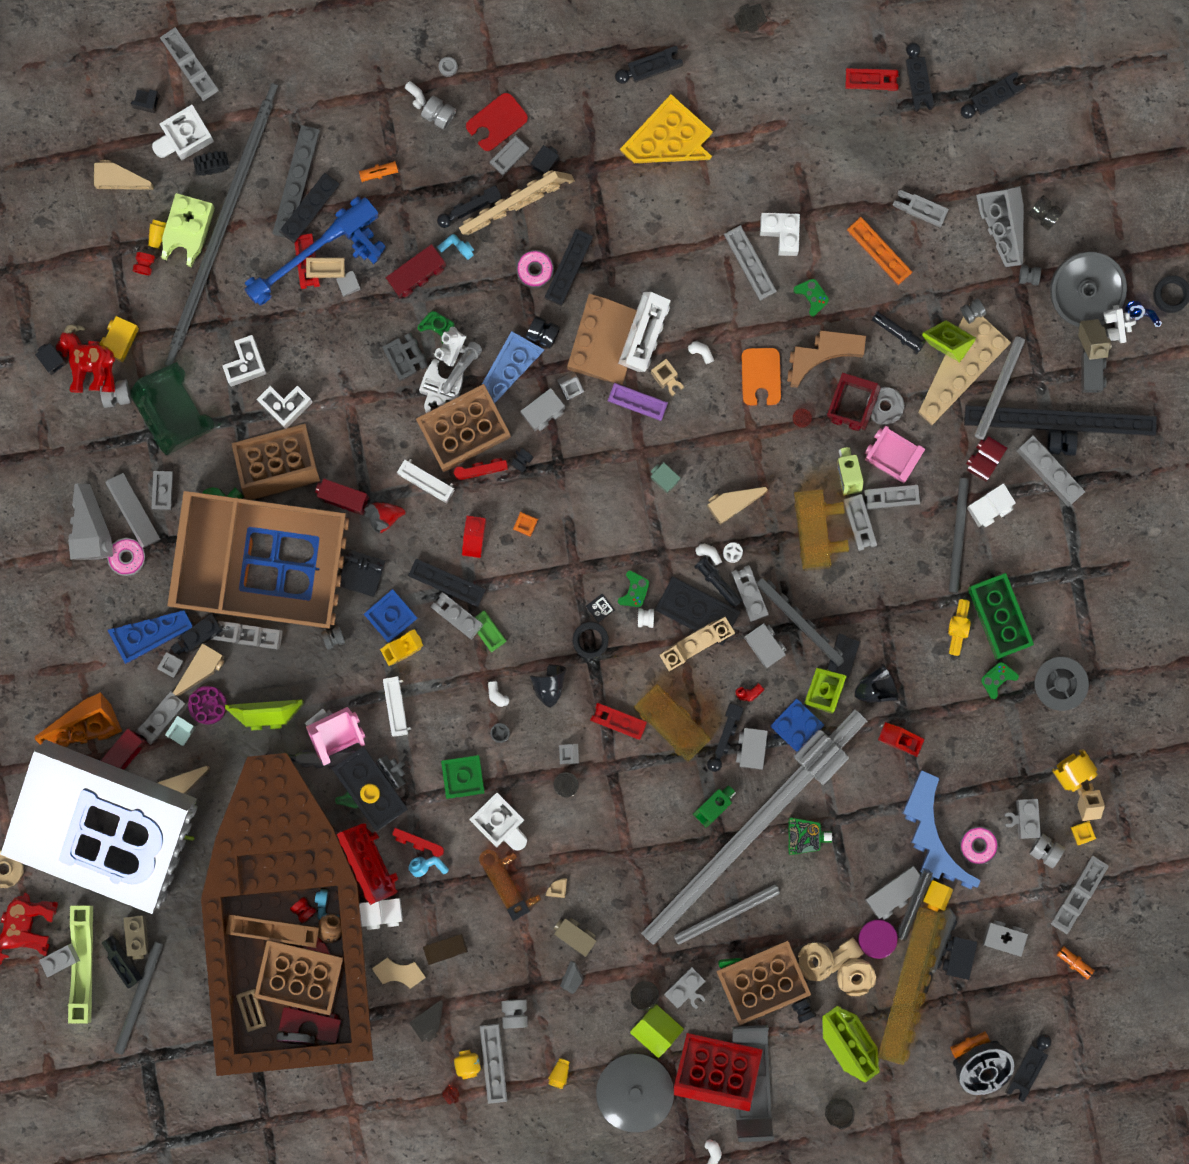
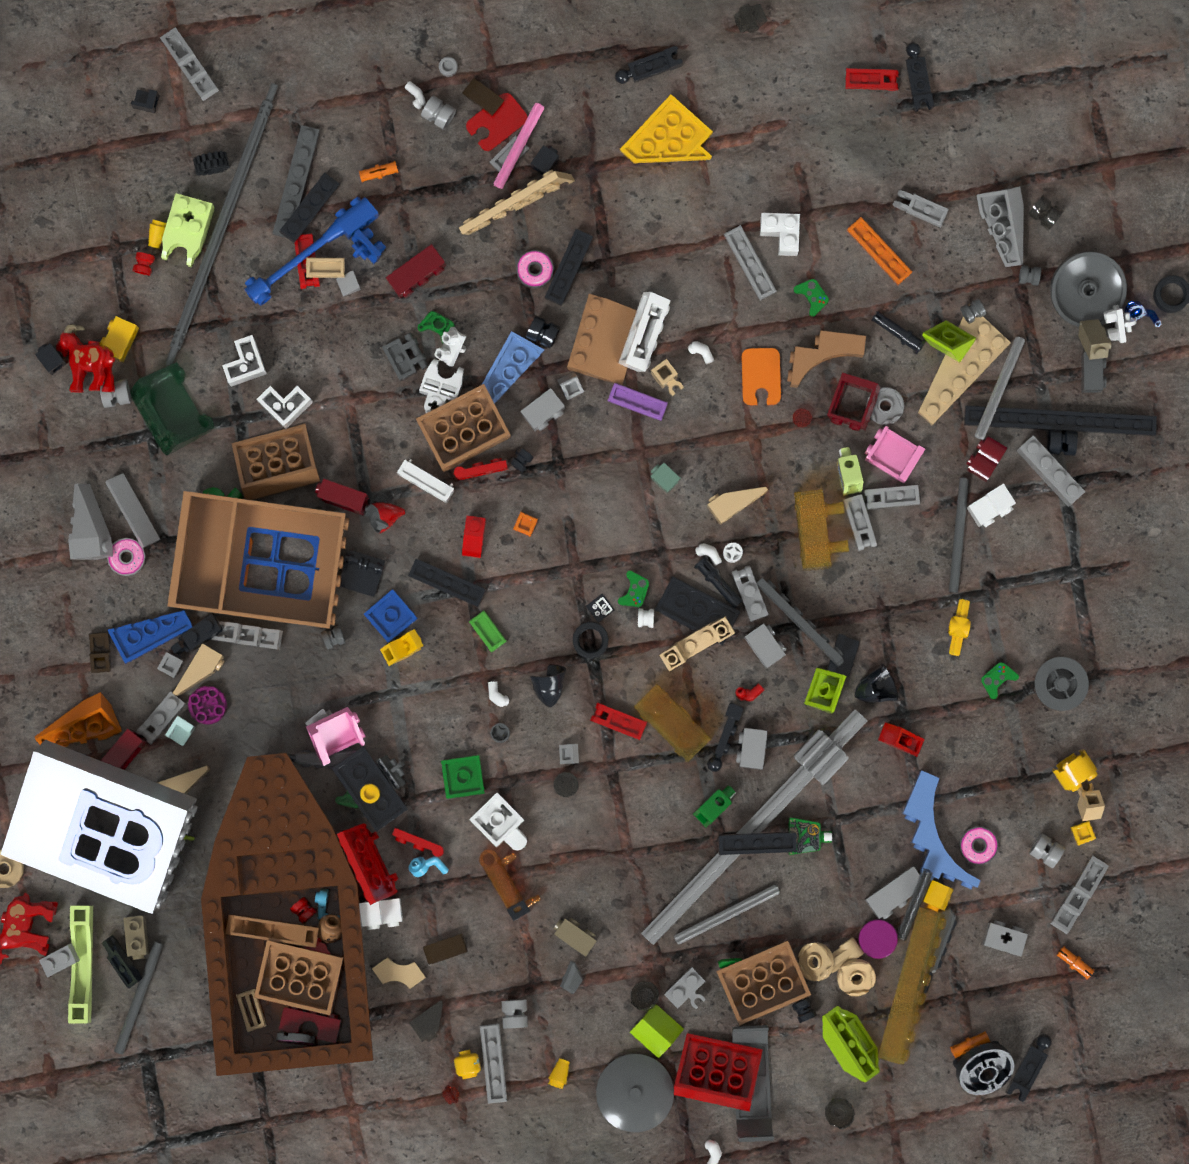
tan slope [94,160,154,190] -> none
white brick [152,105,214,161] -> none
light grey plate [152,471,174,510] -> none
lime wedge [225,699,304,731] -> none
white container [383,677,411,737] -> none
light grey plate [430,592,483,640] -> none
black plate [437,185,502,228] -> none
medium azure plate [437,234,474,260] -> none
light grey plant [443,342,482,394] -> none
tan tile [546,879,567,898] -> none
blue plate [770,699,824,752] -> none
black brick [942,936,977,980] -> none
black plate [960,72,1026,119] -> none
green brick [968,573,1034,660] -> none
light grey brick [1004,799,1041,839] -> none
none -> dark brown slope [89,632,111,673]
none -> dark brown slope [462,78,504,116]
none -> bright pink axle [494,103,544,189]
none -> black plate [718,832,797,855]

